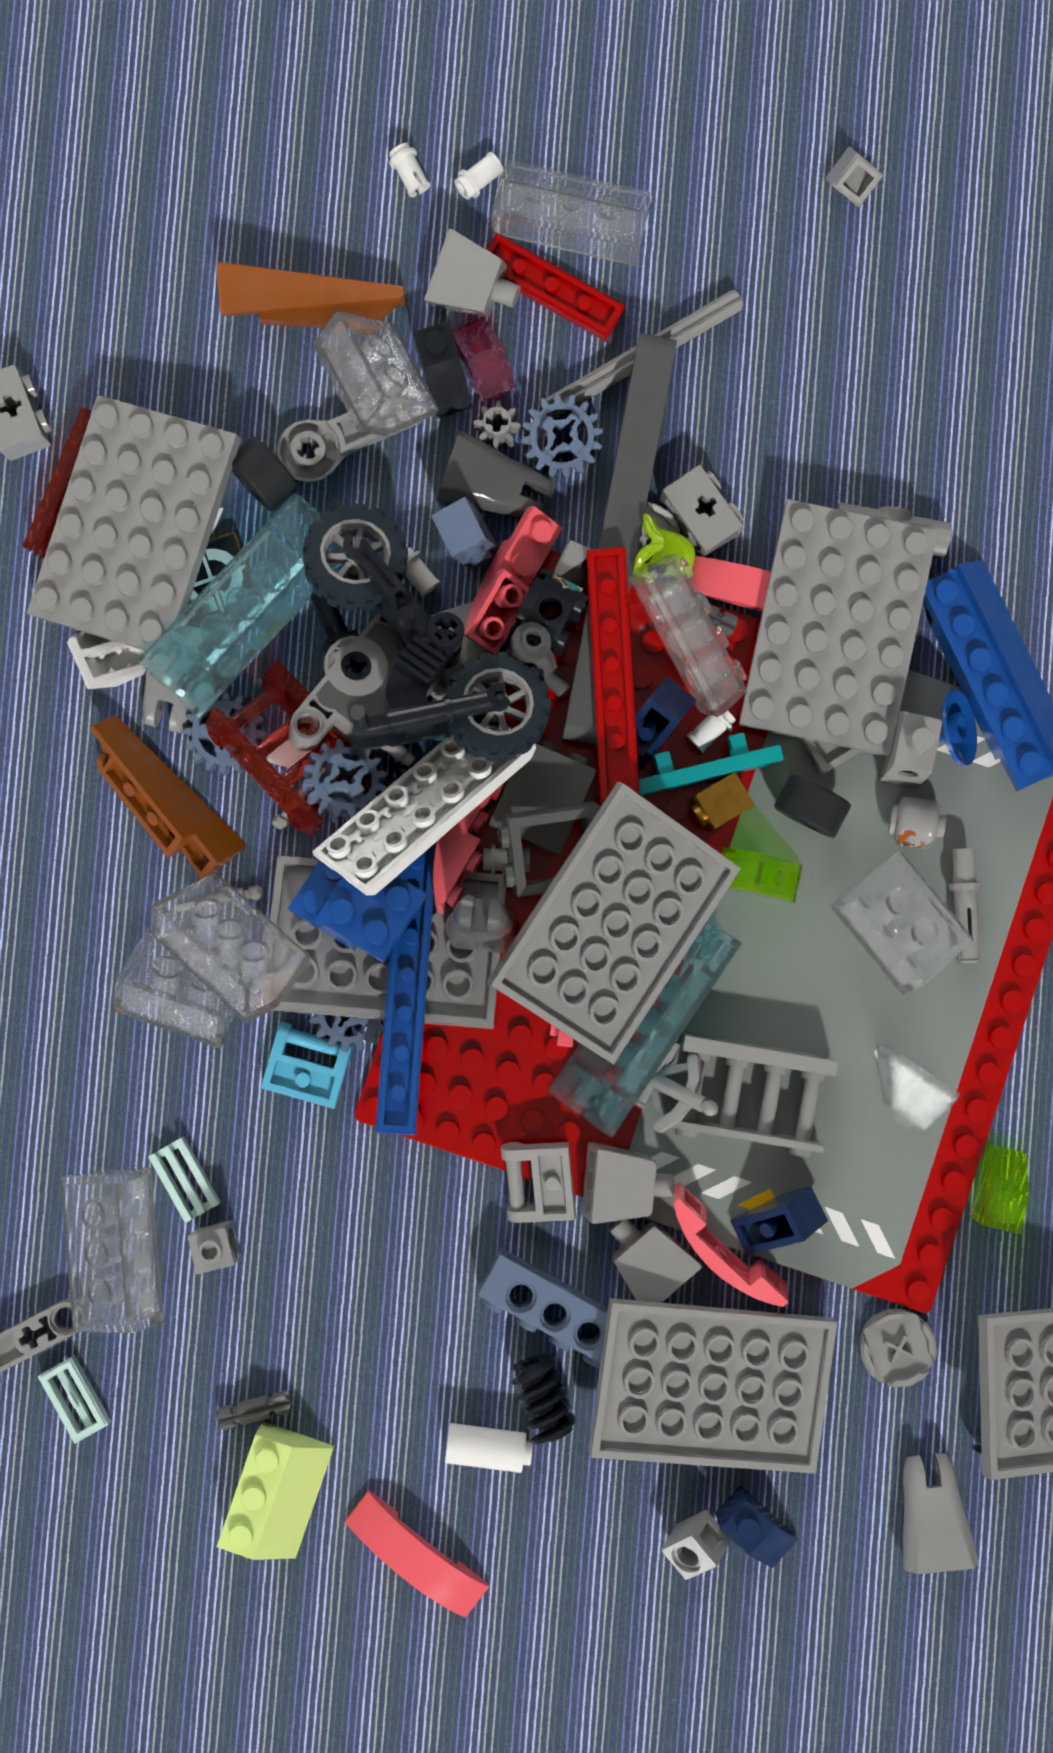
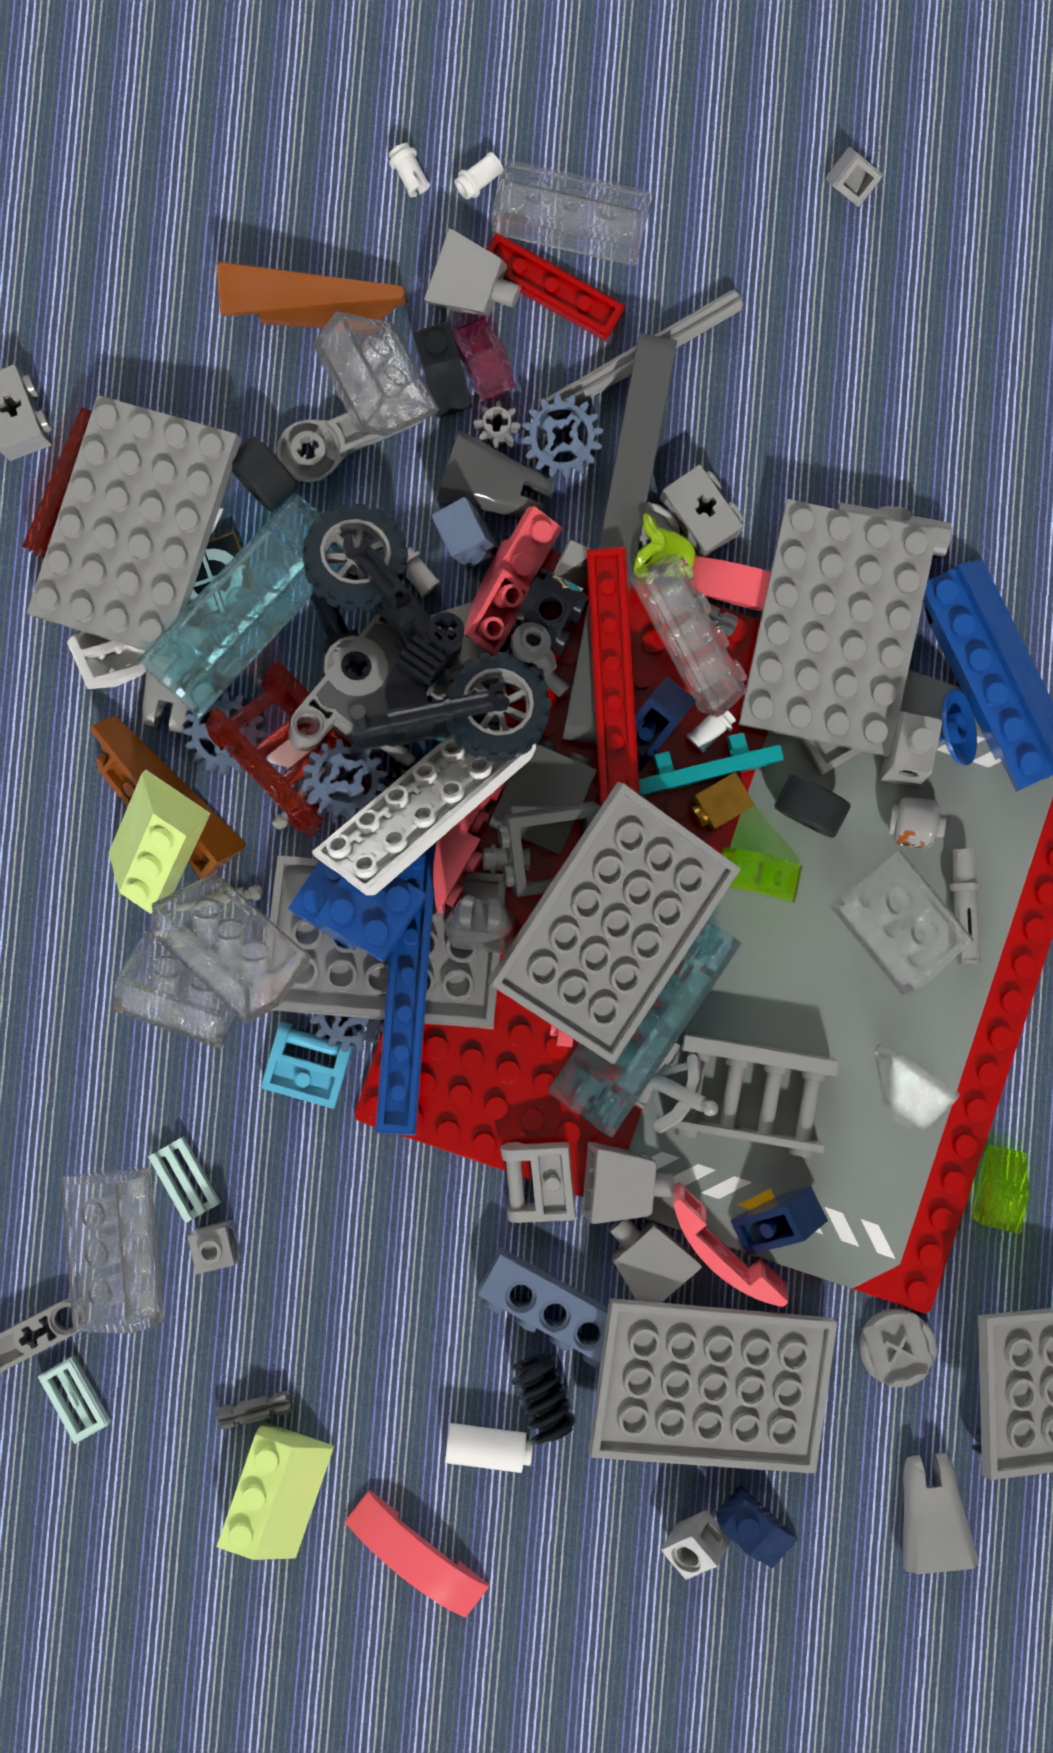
none -> yellowish green slope [109,770,211,914]

